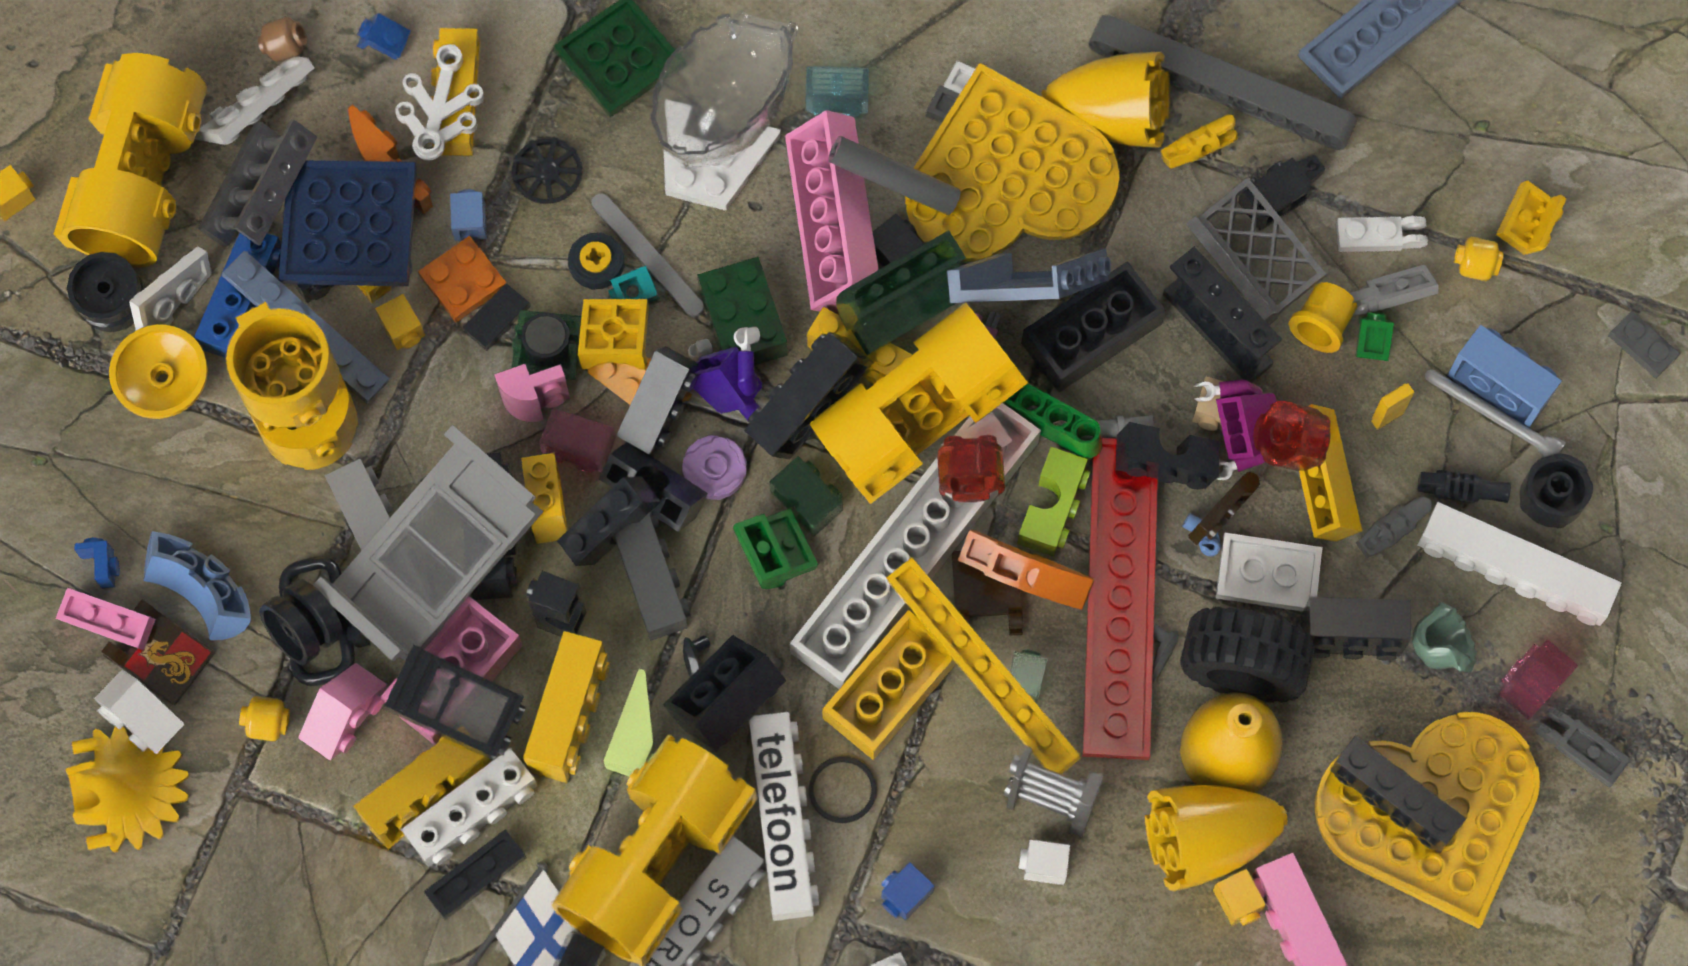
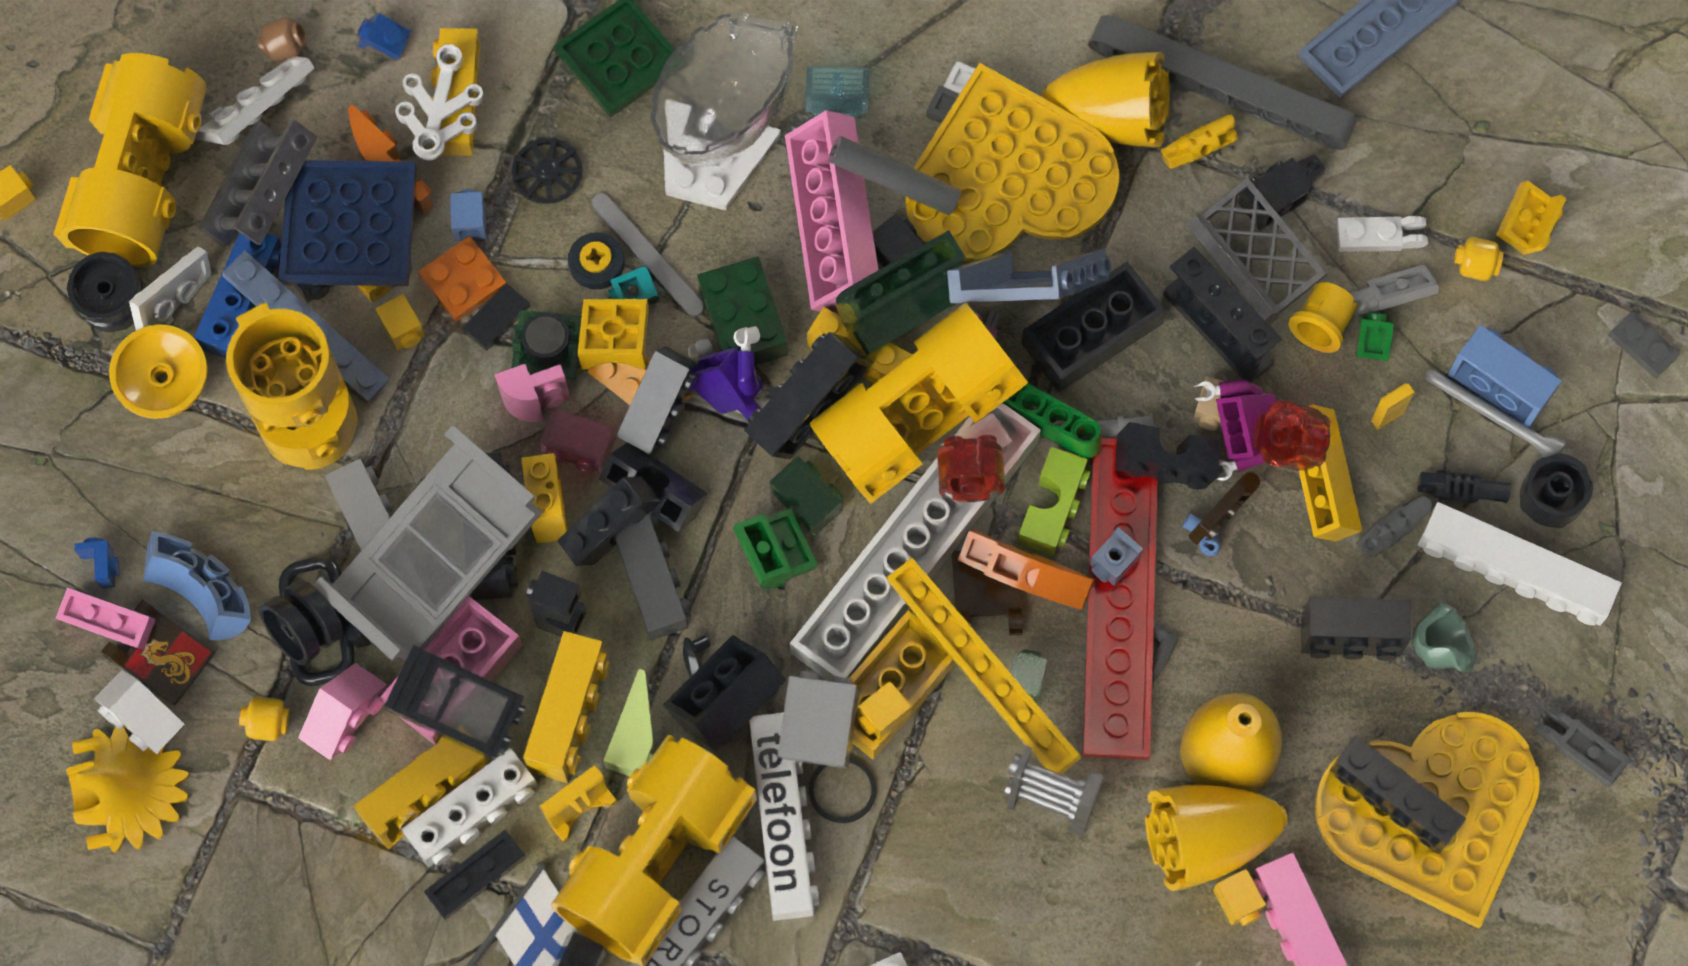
lavender tile [682,435,747,500] -> none
blue brick [881,862,935,921] -> none
white brick [1019,840,1070,885] -> none
black tyre [1180,607,1315,703] -> none
white plate [1216,533,1323,611] -> none
clear pink brick [1499,639,1578,720] -> none
none -> yellow piece [540,765,617,844]
none -> light grey brick [777,672,860,768]
none -> yellow brick [857,681,912,740]
none -> sand blue brick [1090,527,1143,586]

